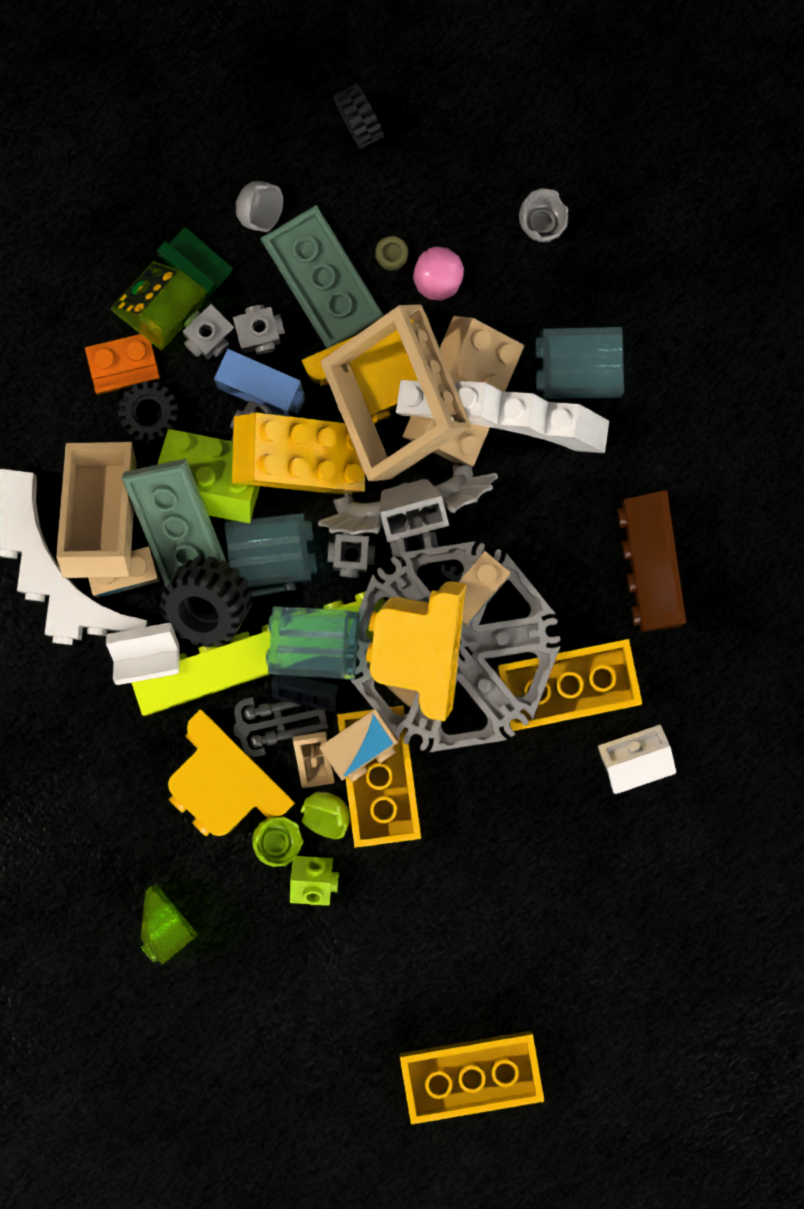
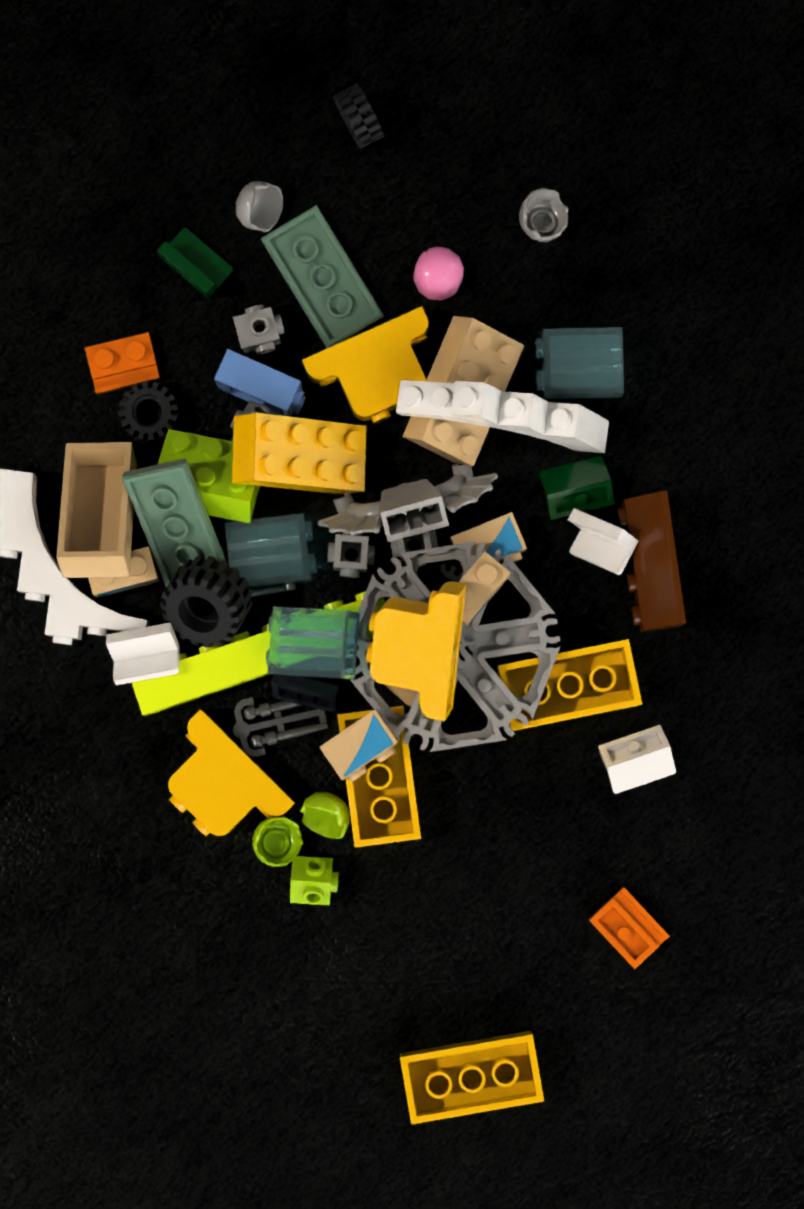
clear neon green slope [111,261,206,351] -> none
clear neon green slope [141,884,198,965] -> none
light grey brick [183,304,236,360] -> none
tan slope [293,732,335,788] -> none
tan window [320,304,472,481] -> none
olive tile [376,236,408,271] -> none
none -> tan brick [450,512,527,572]
none -> dark green panel [539,456,615,520]
none -> white panel [568,508,639,575]
none -> orange plate [589,887,670,969]

